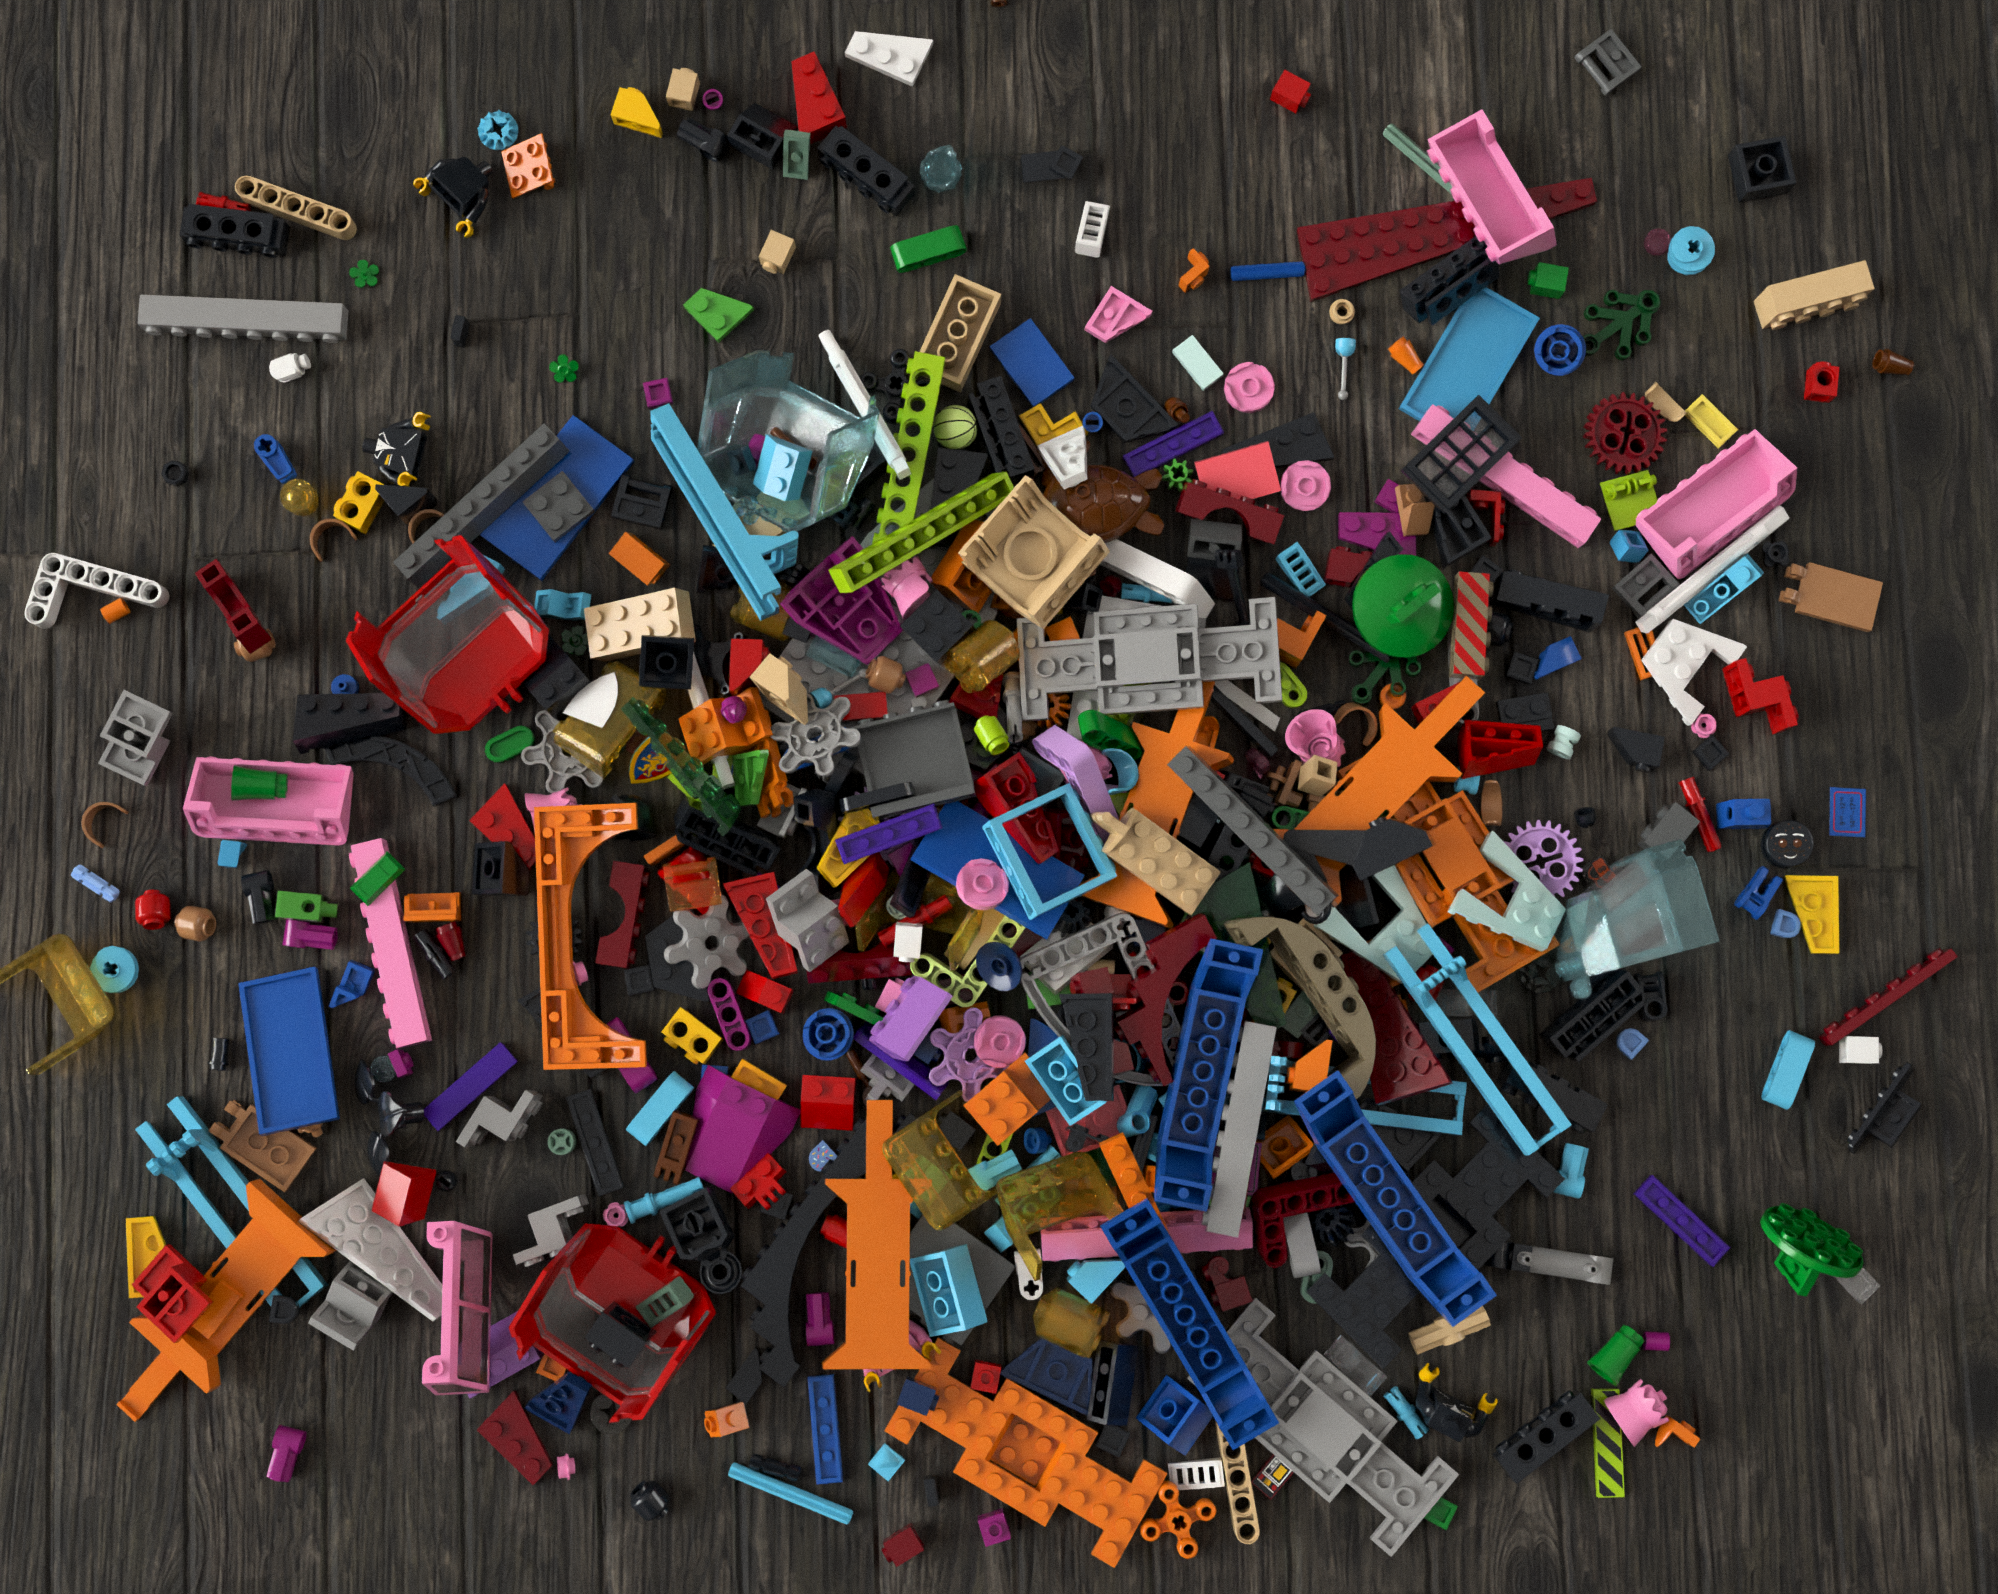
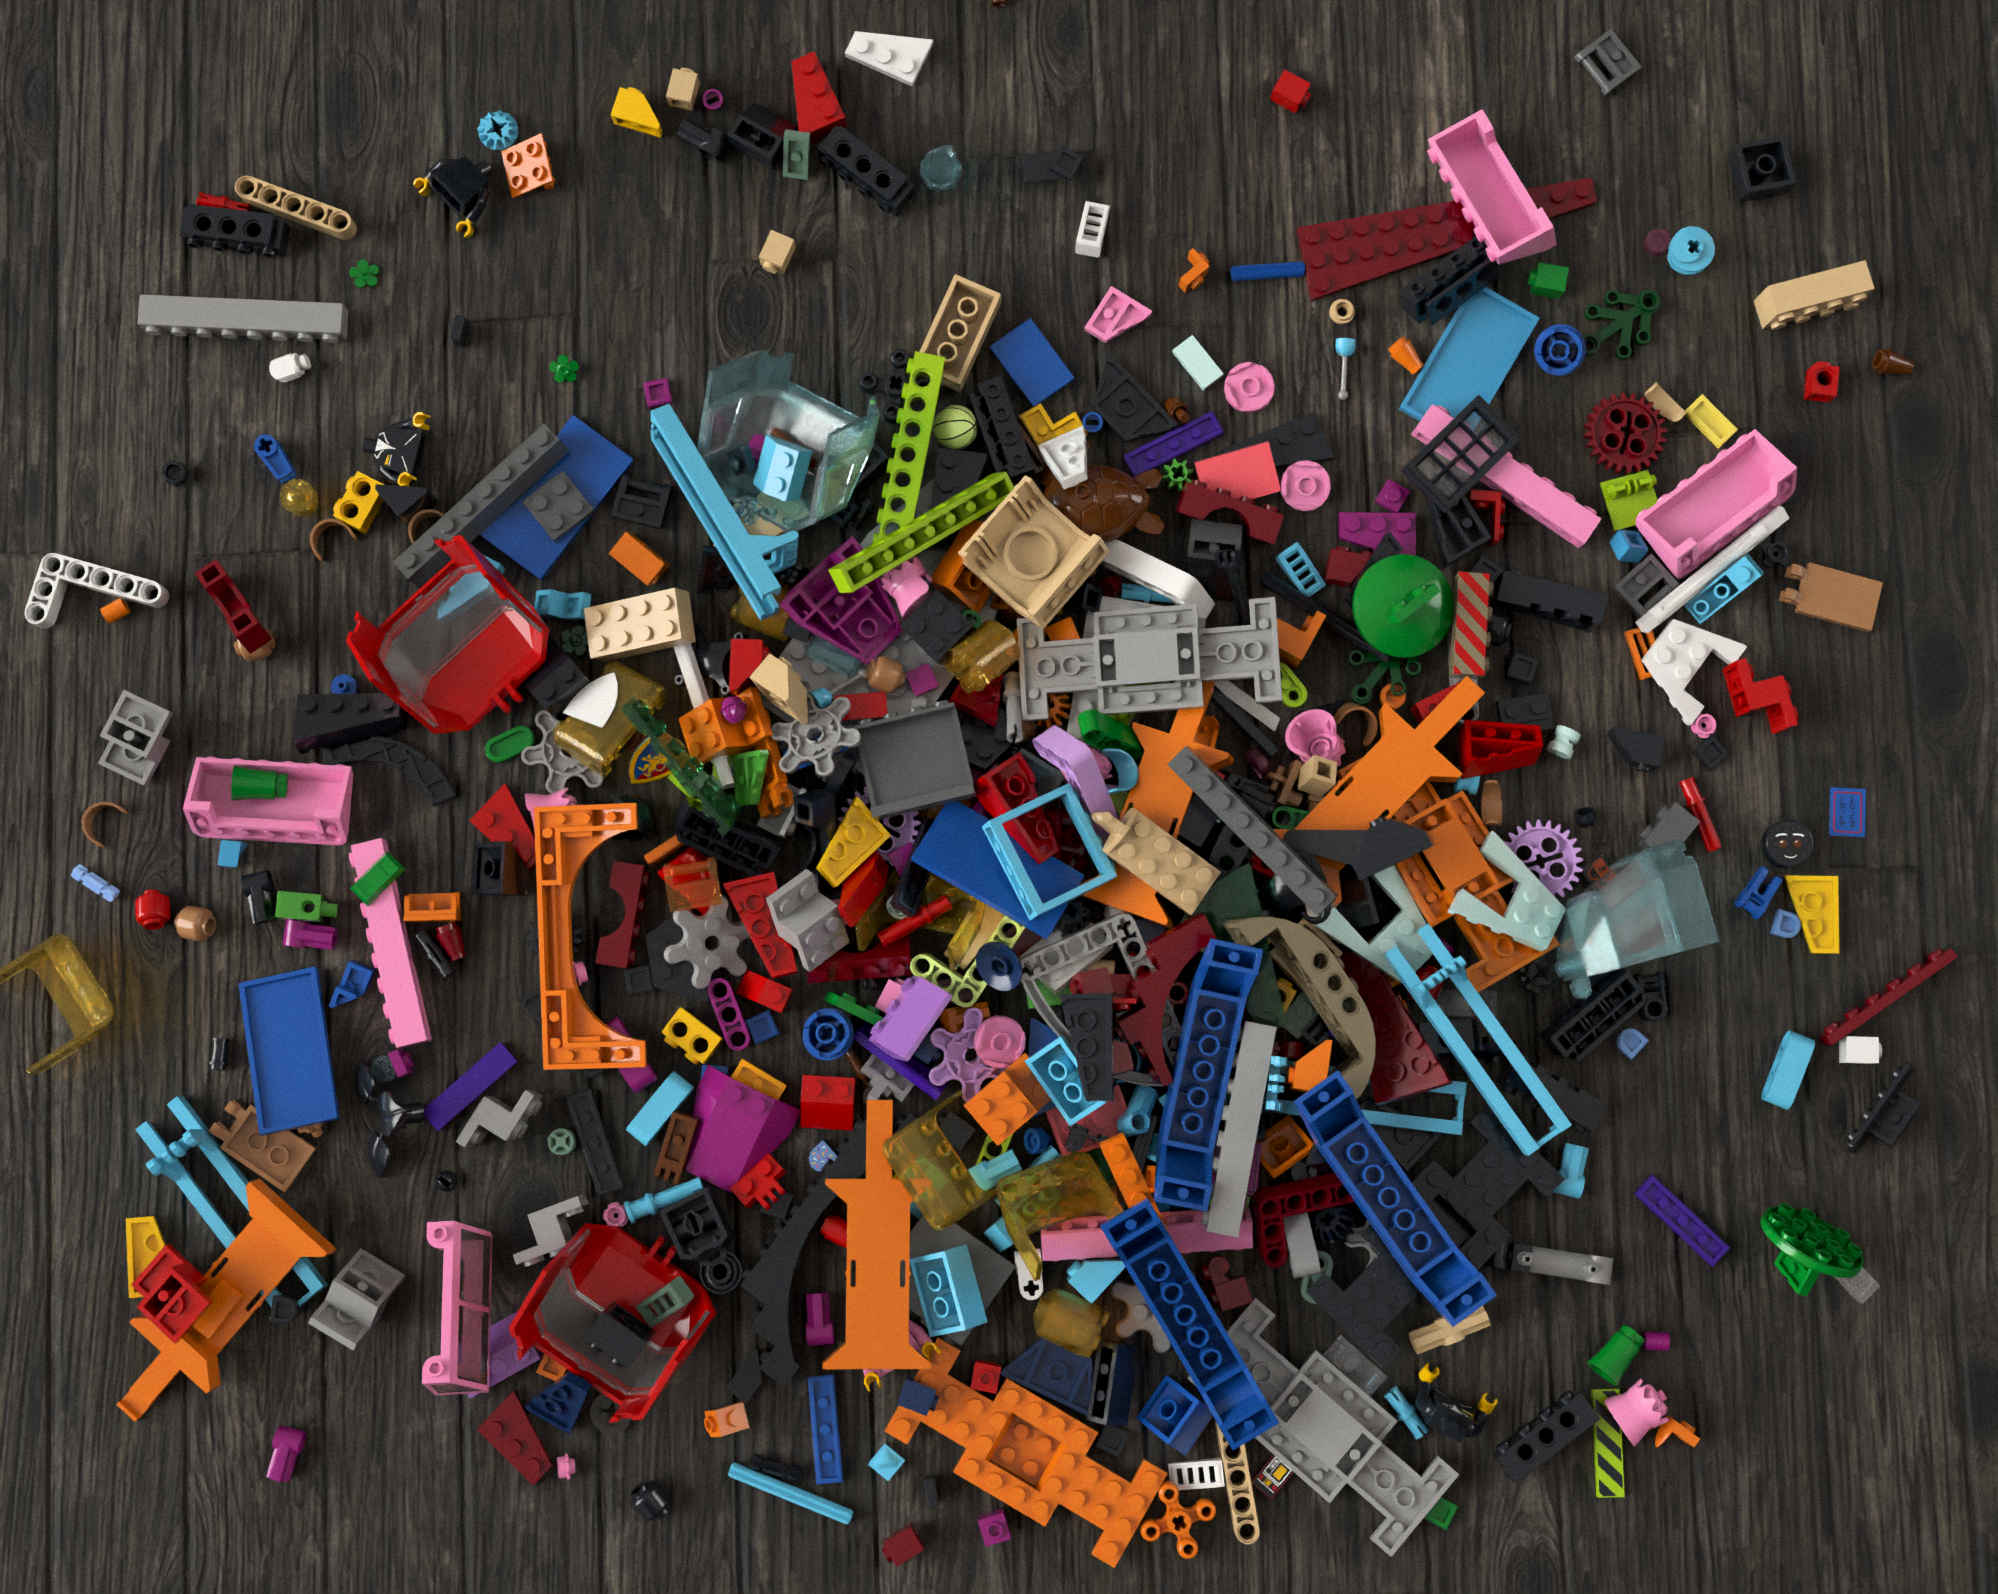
medium azure piece [90,946,139,993] -> none
white wing [298,1178,443,1321] -> none
red slope [372,1161,436,1226] -> none
black slope [639,635,694,690] -> none
bright green wing [683,288,754,343] -> none
white piece [819,330,911,480] -> none
dark purple tile [835,804,943,864] -> none
black beam [839,782,916,814] -> none
green beam [890,225,967,273] -> none
white brick [893,922,923,962] -> none
bright pink tile [956,858,1009,910] -> none
lime brick [974,715,1009,755] -> none
sand green axle [1383,123,1452,195] -> none
medium nougat slope [1395,484,1435,537] -> none
blue slope [1534,636,1582,680] -> none
blue torso [1716,799,1771,829] -> none

